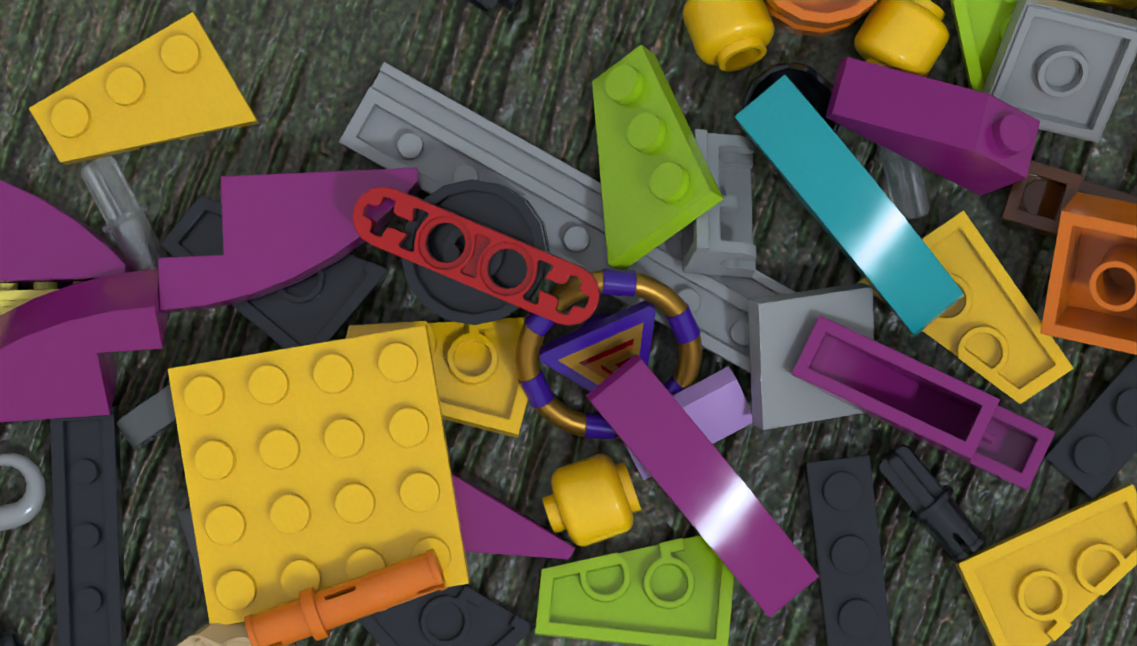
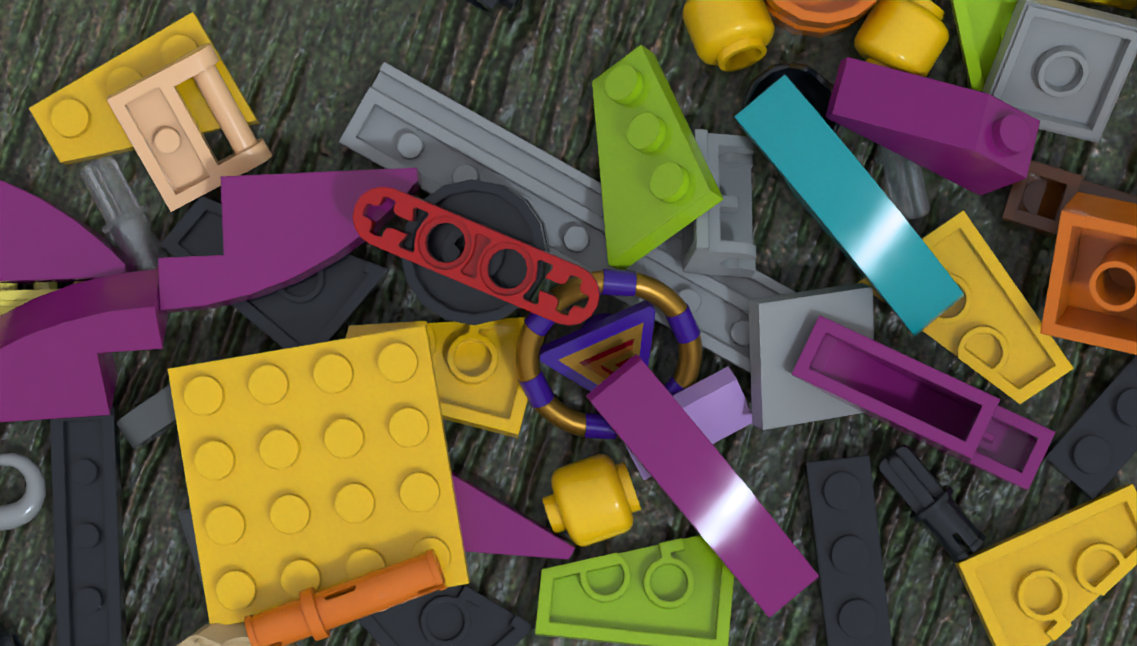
none -> light nougat plate [107,43,272,212]

